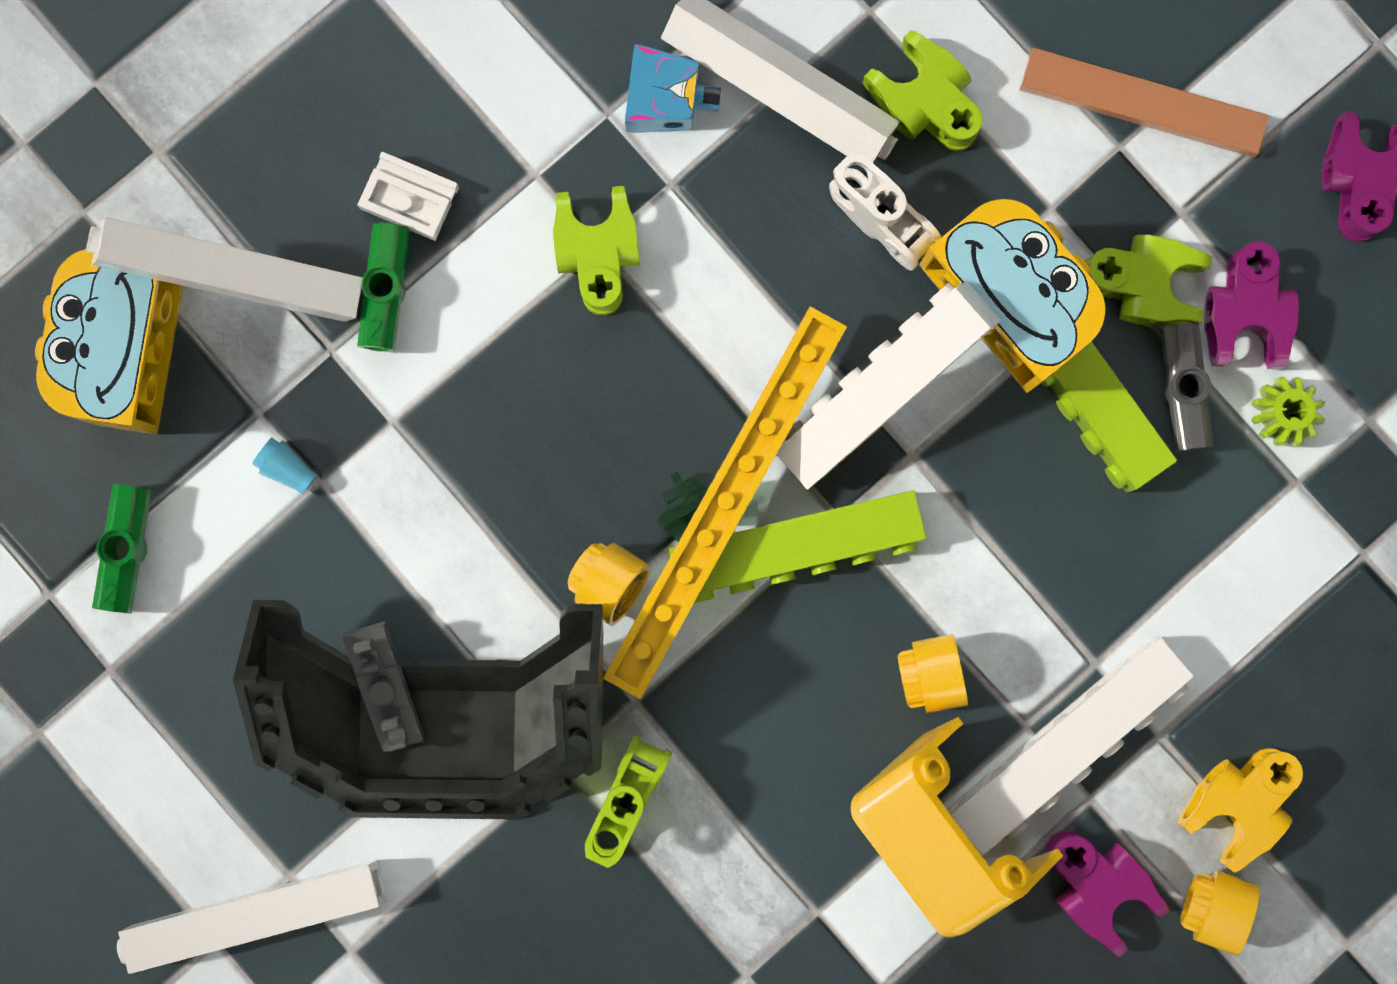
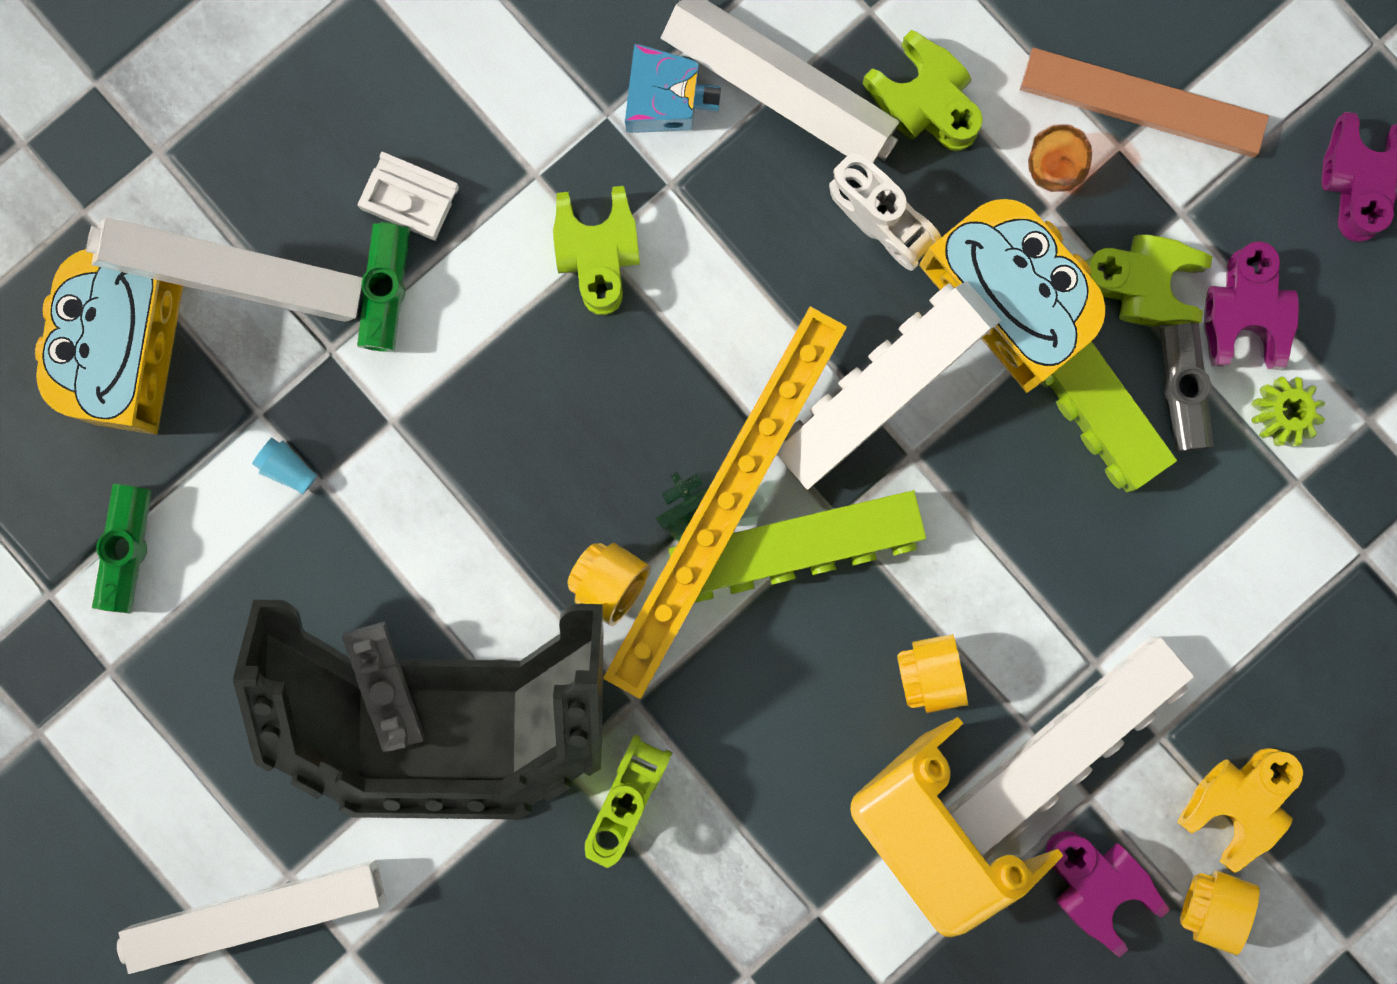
none -> clear orange hair [1028,124,1092,192]

